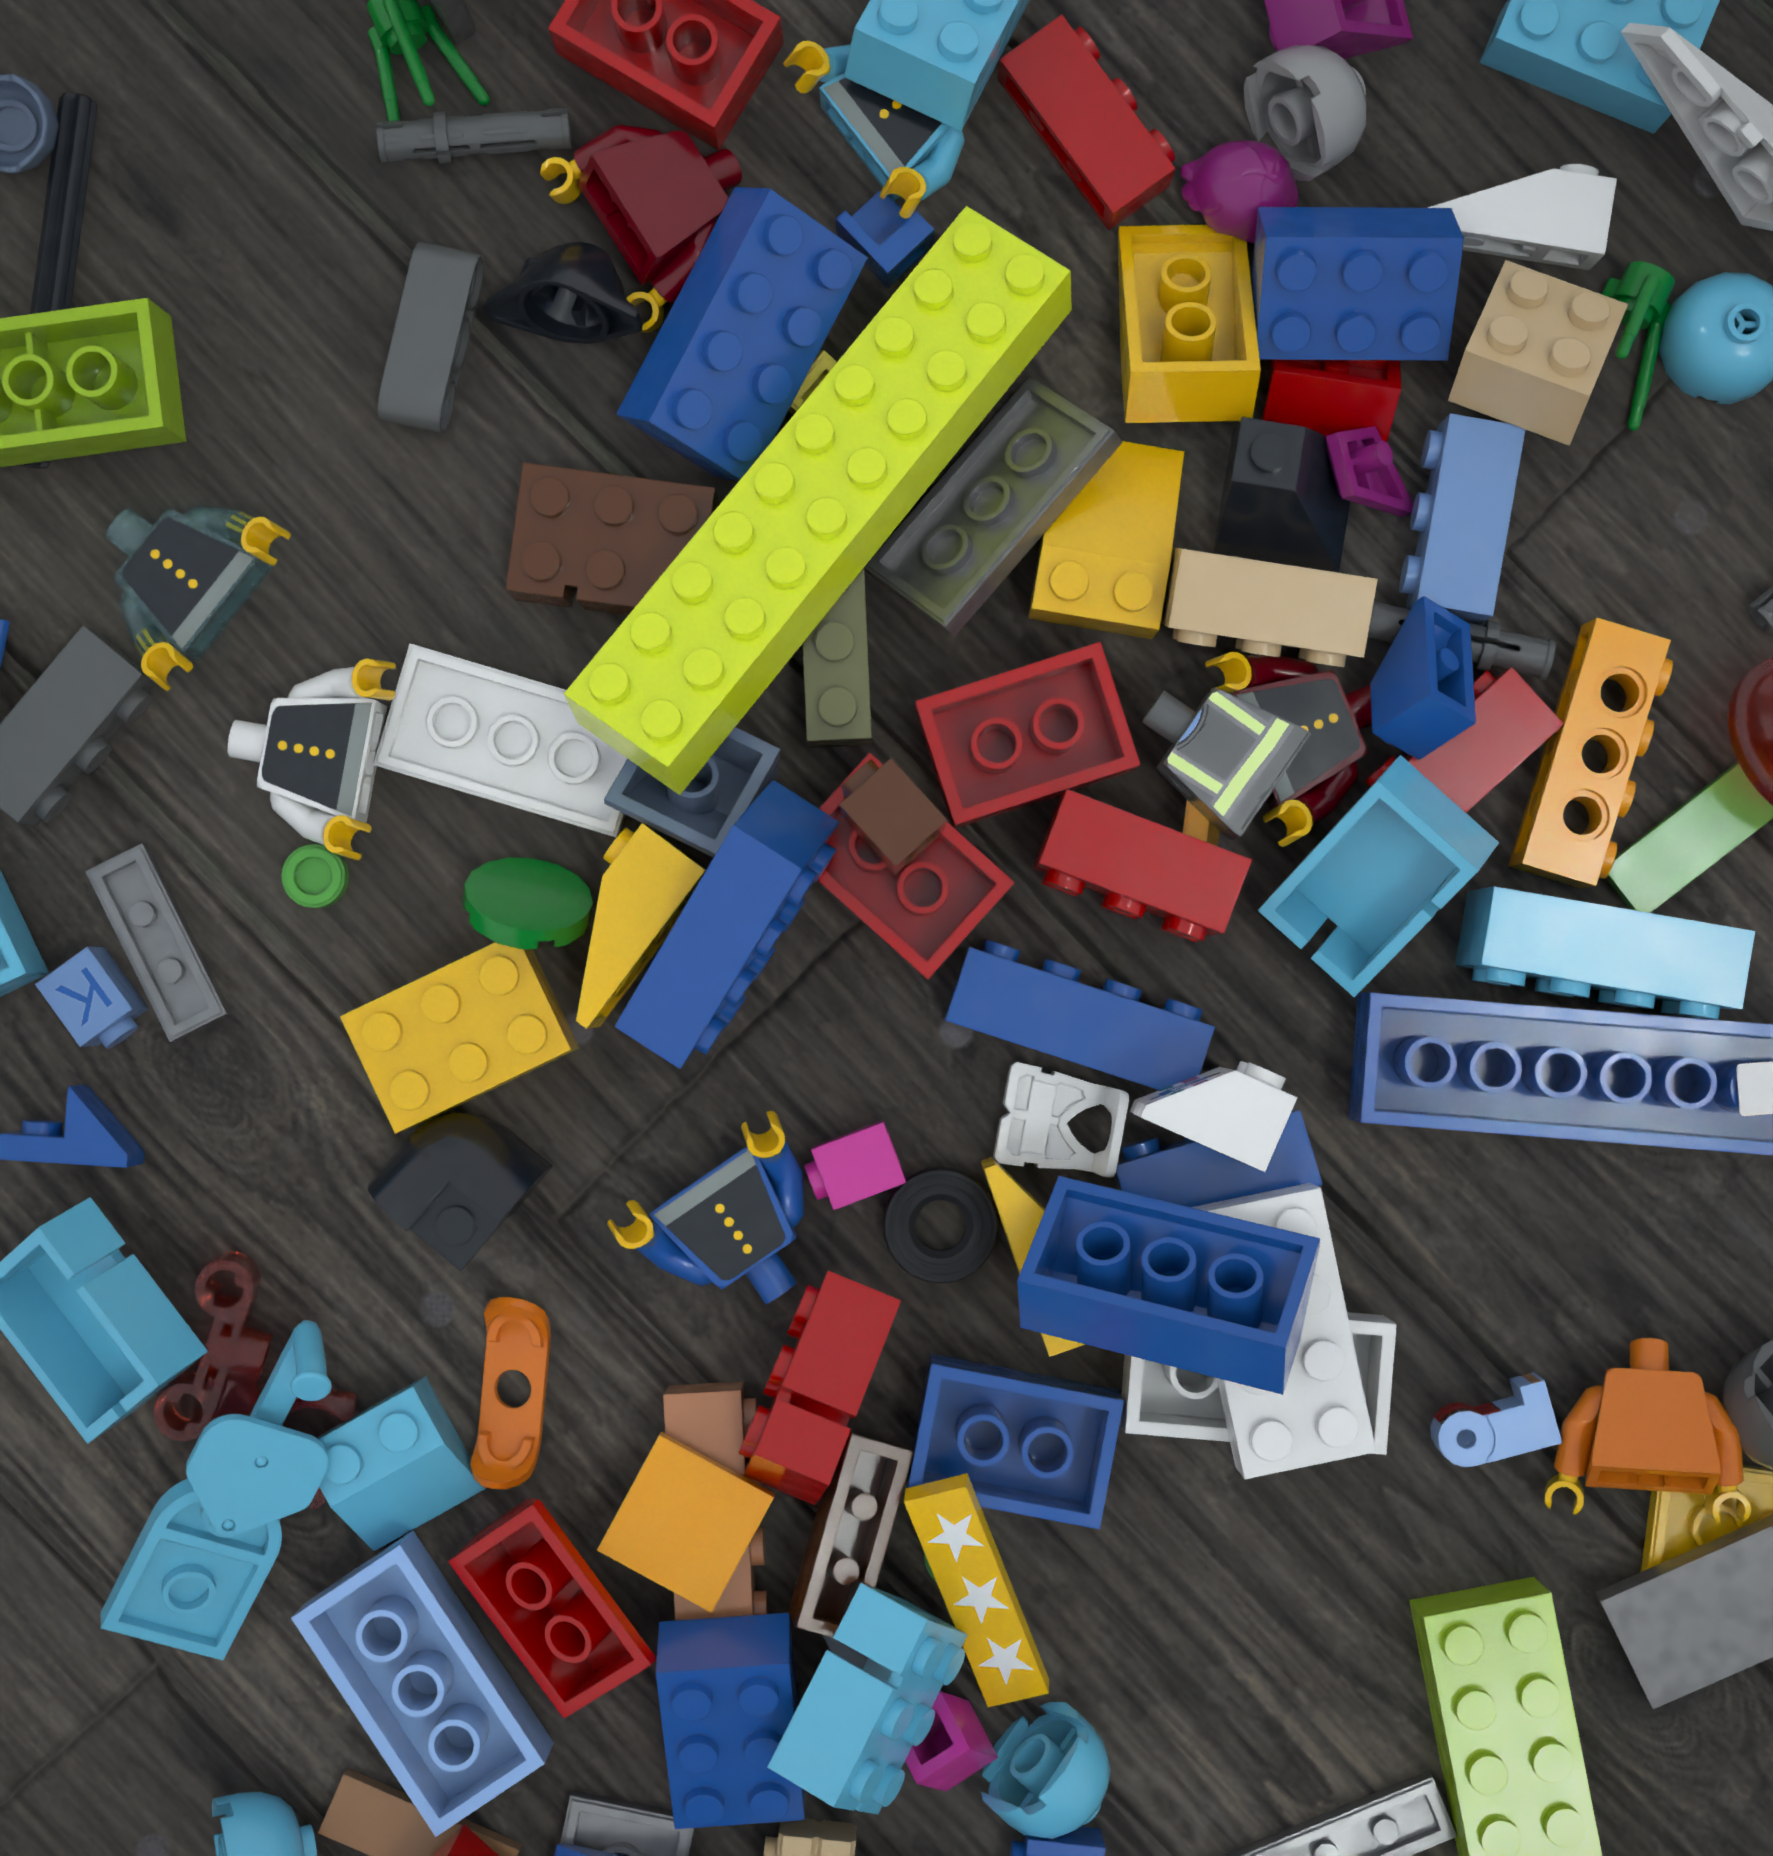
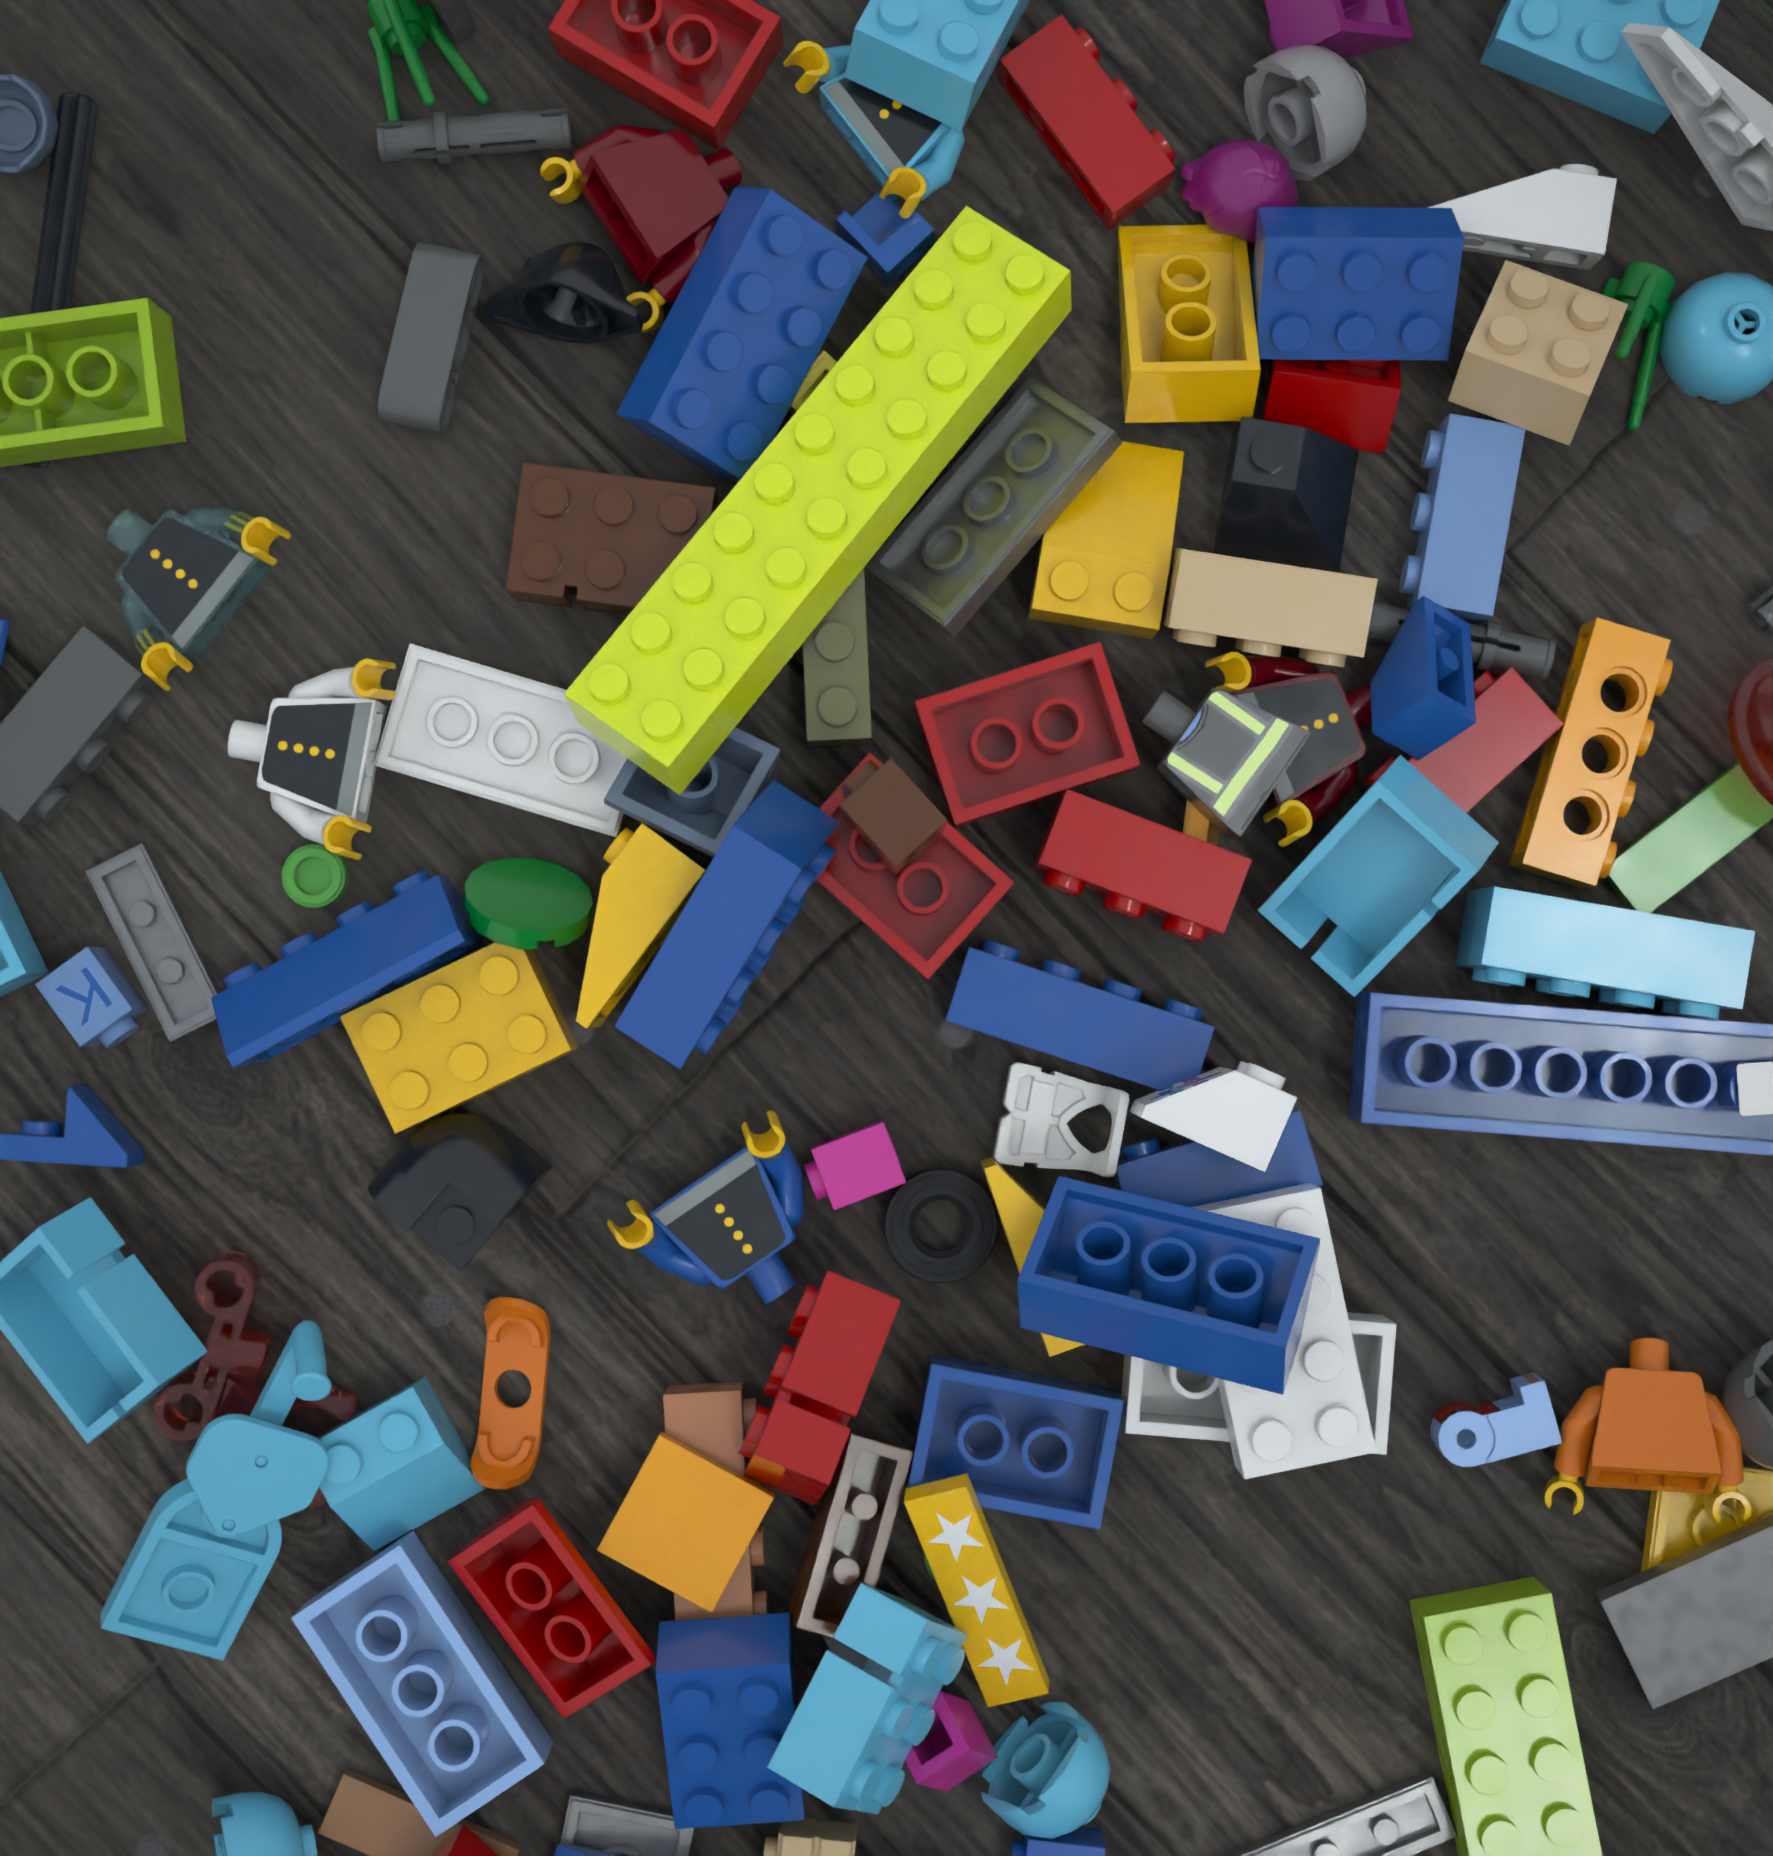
magenta piece [1326,426,1413,517] -> none
none -> blue slope [211,871,484,1068]

